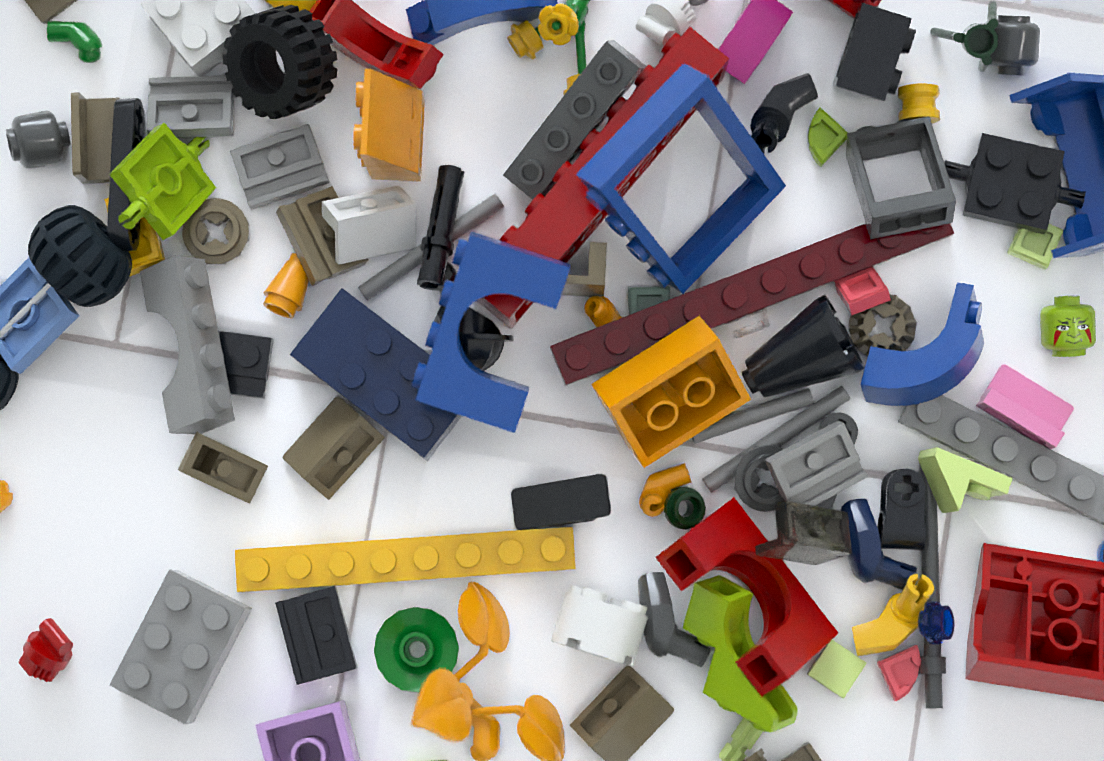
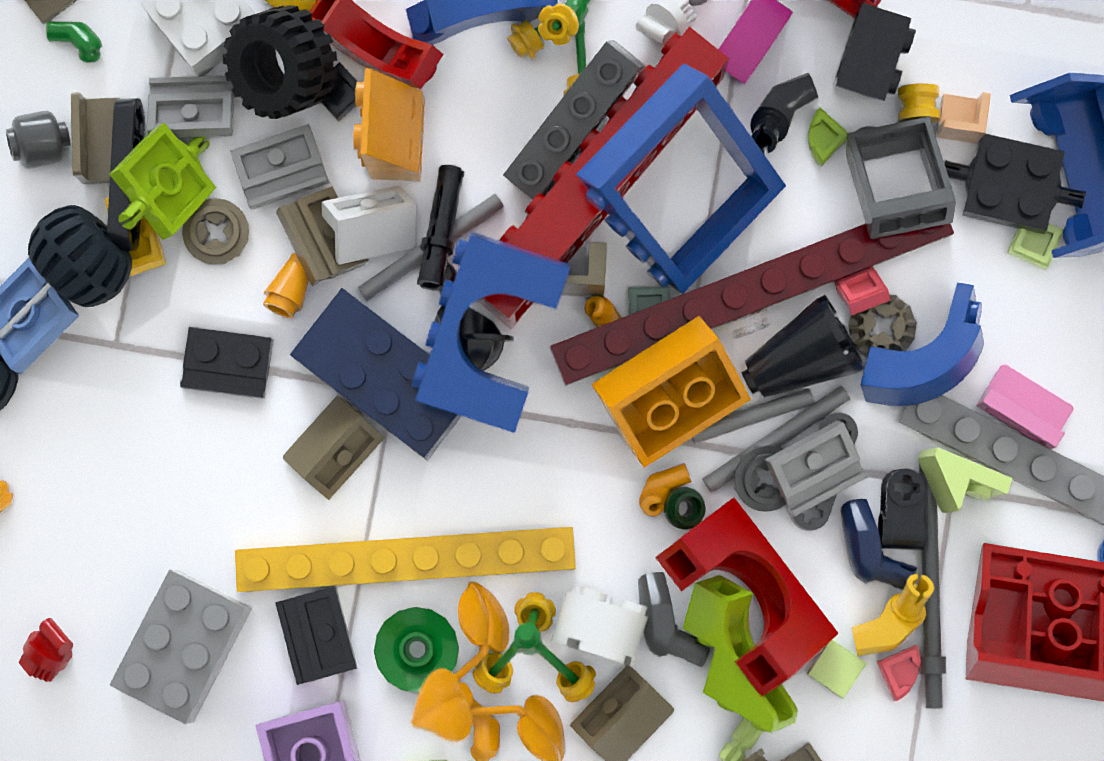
light grey arch [140,255,235,434] -> none
dark tan slope [178,432,268,504] -> none
black piece [511,474,611,530] -> none
clear smoke panel [755,501,852,565] -> none
clear blue plate [918,601,955,645] -> none
dark green plant [930,1,998,72] -> none
dark grey head [990,15,1040,75] -> none
lime head [1040,295,1096,357] -> none
none -> black tile [321,61,357,122]
none -> yellow plant [472,592,596,703]
none -> light nougat panel [936,92,991,144]

